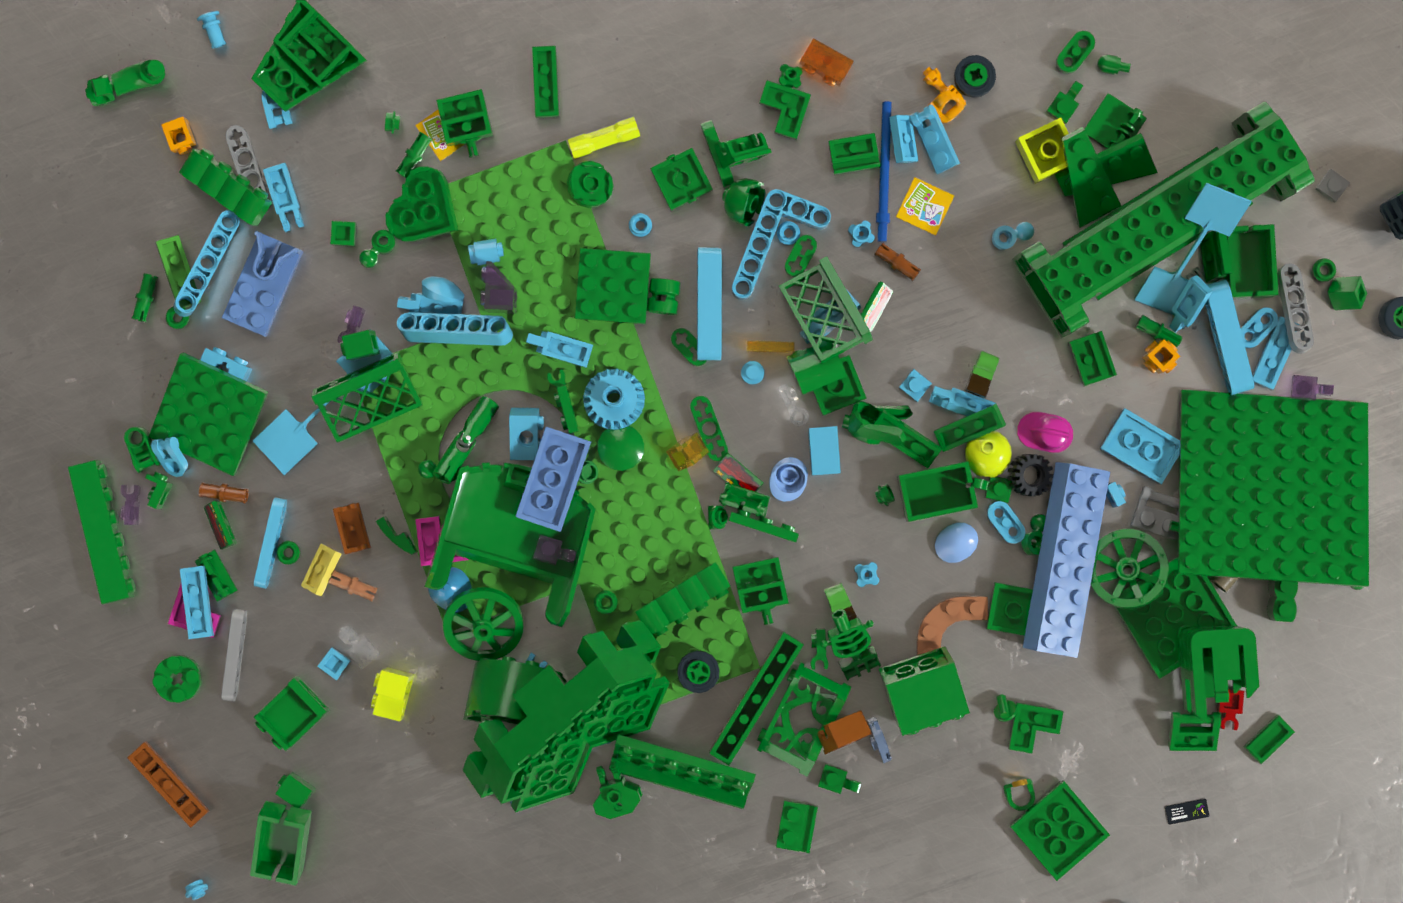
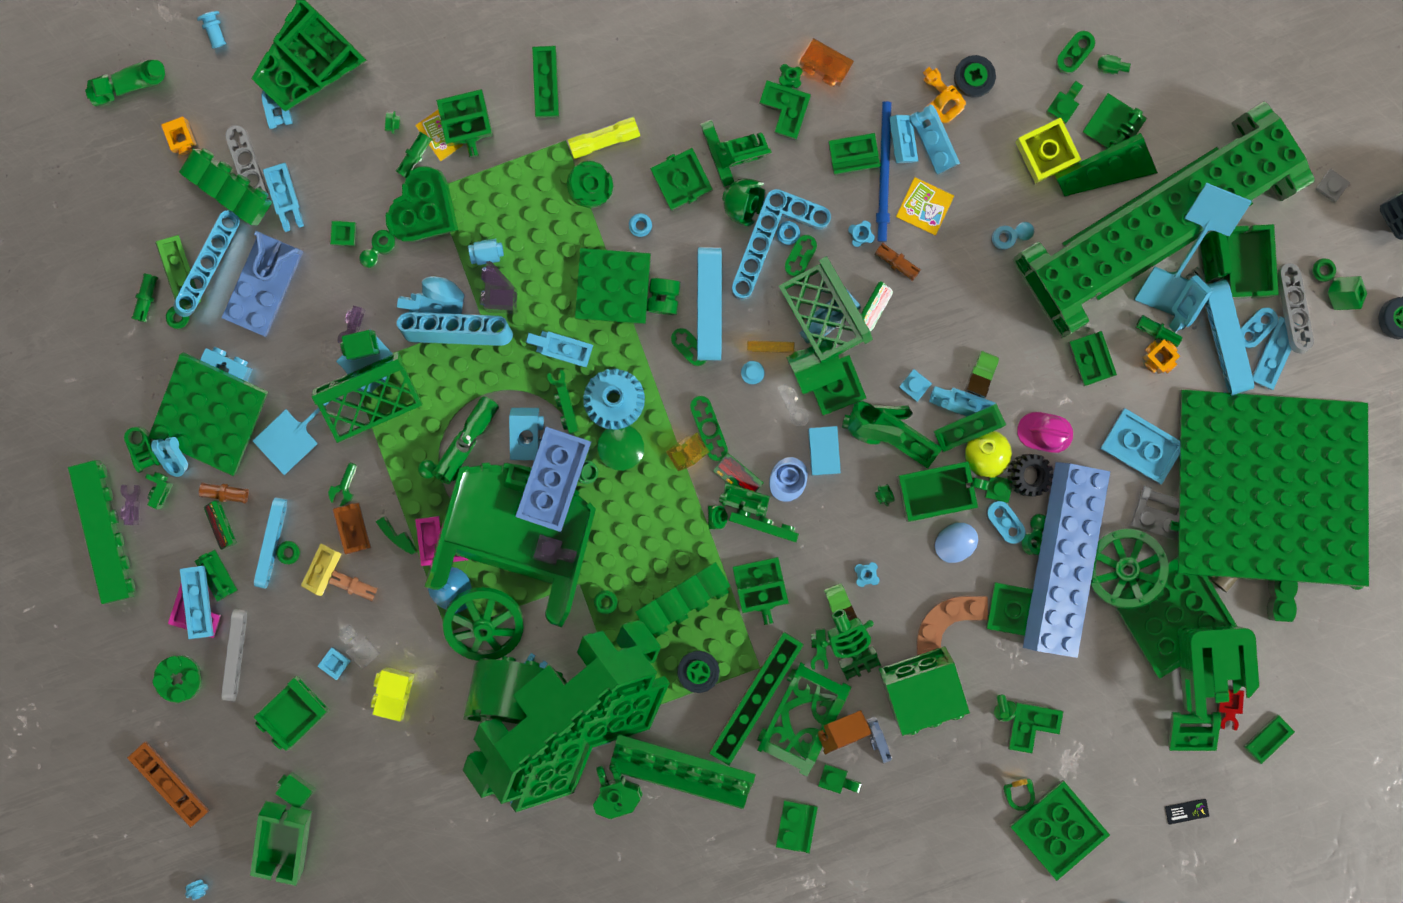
green wing [1061,127,1122,228] -> none
medium azure plate [1106,482,1126,508] -> none
clear purple plate [1291,375,1334,401] -> none
none -> green bar [328,462,357,506]

